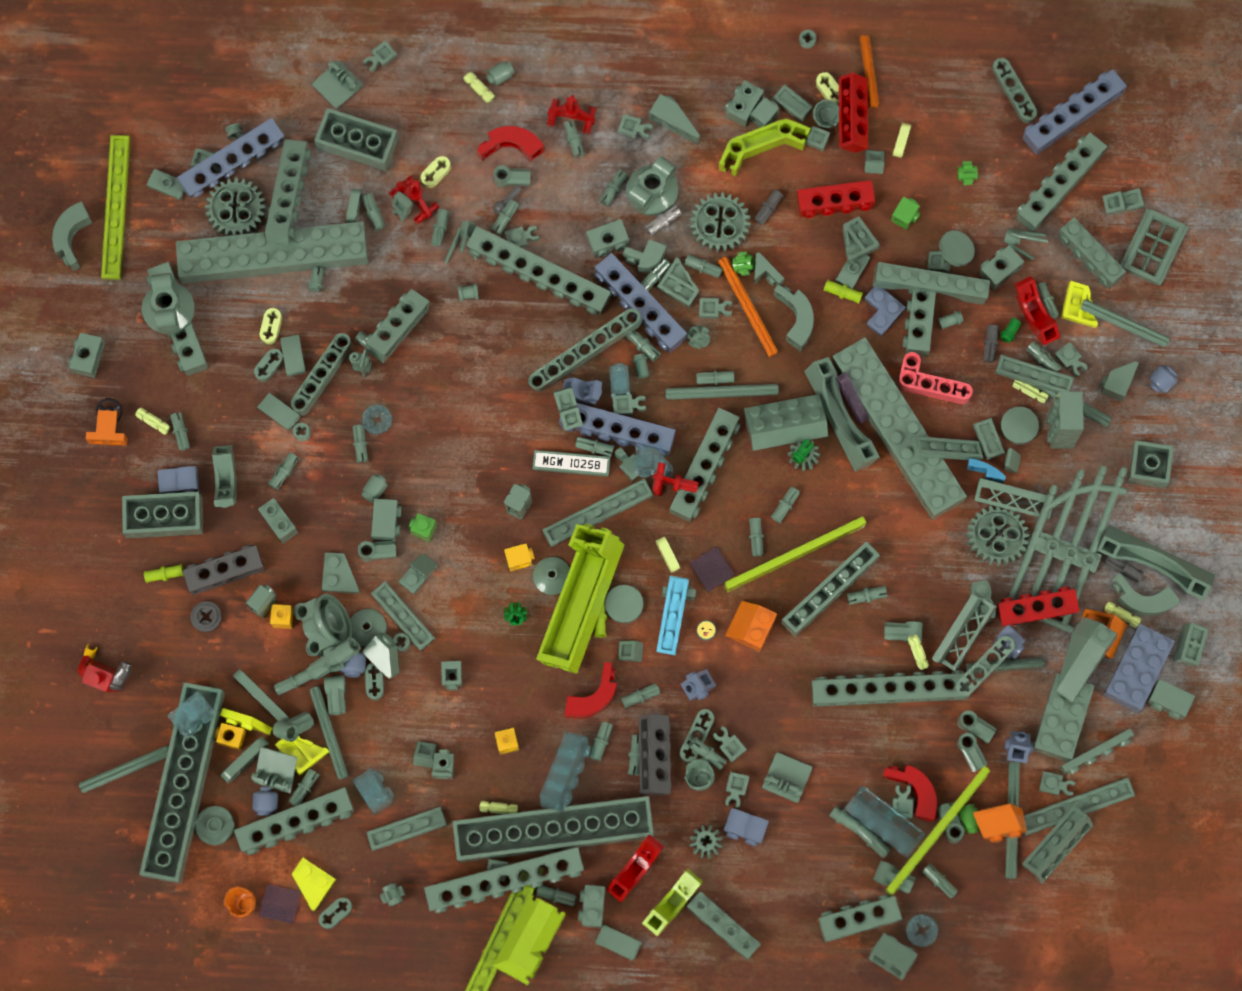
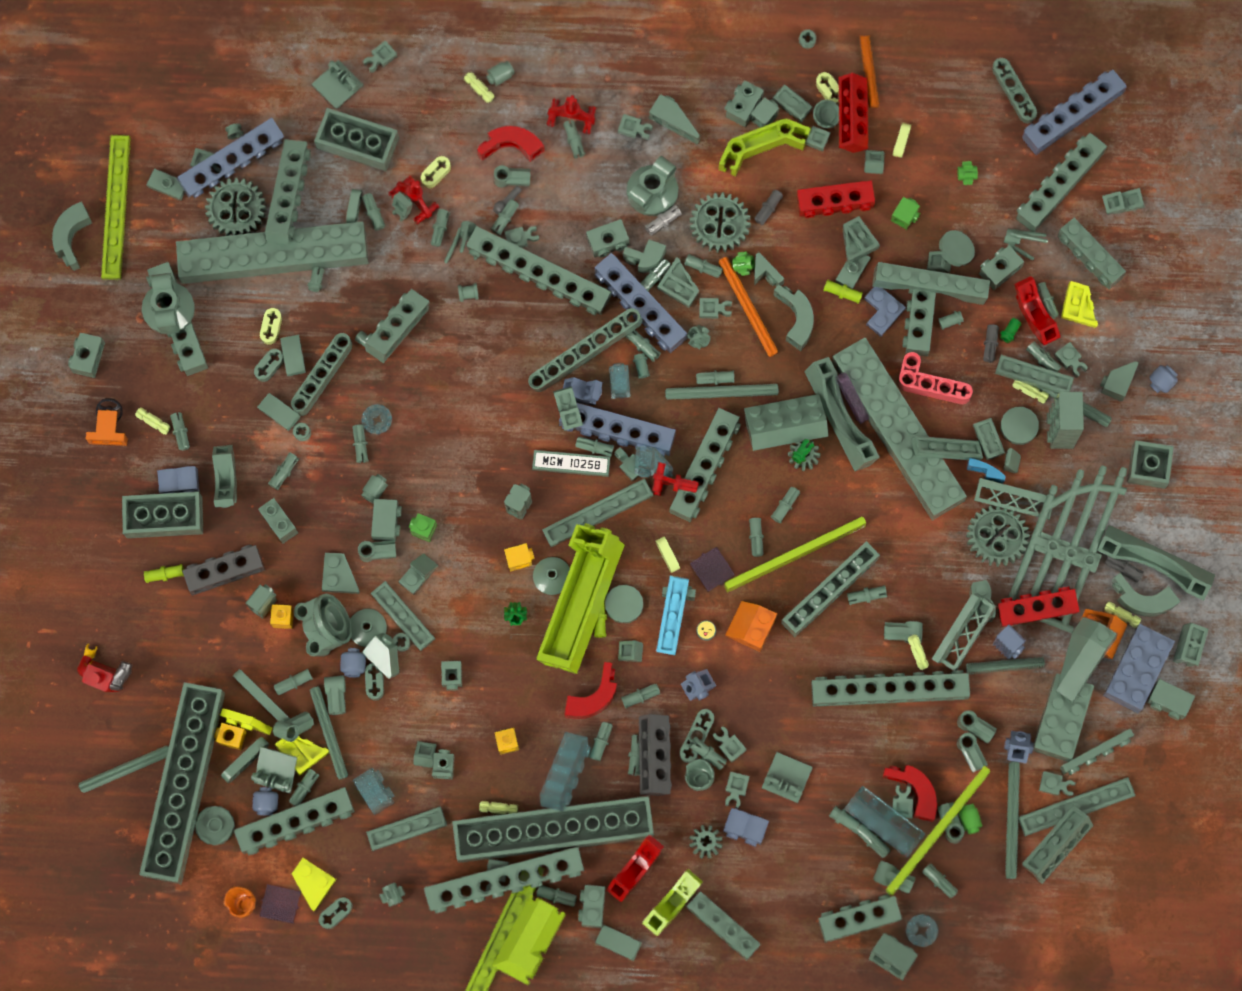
clear light blue brick [167,691,215,737] -> none
dark grey gear [190,601,221,632] -> none
sand green piece [307,638,361,680] -> none
sand green hinge [349,349,372,378] -> none
sand green pin [599,169,628,207] -> none
sand green plate [613,394,646,415] -> none
sand green beam [956,636,1016,696] -> none
orange slope [973,804,1027,843] -> none
sand green axle [1080,300,1169,347] -> none
sand green piece [1120,208,1188,286] -> none

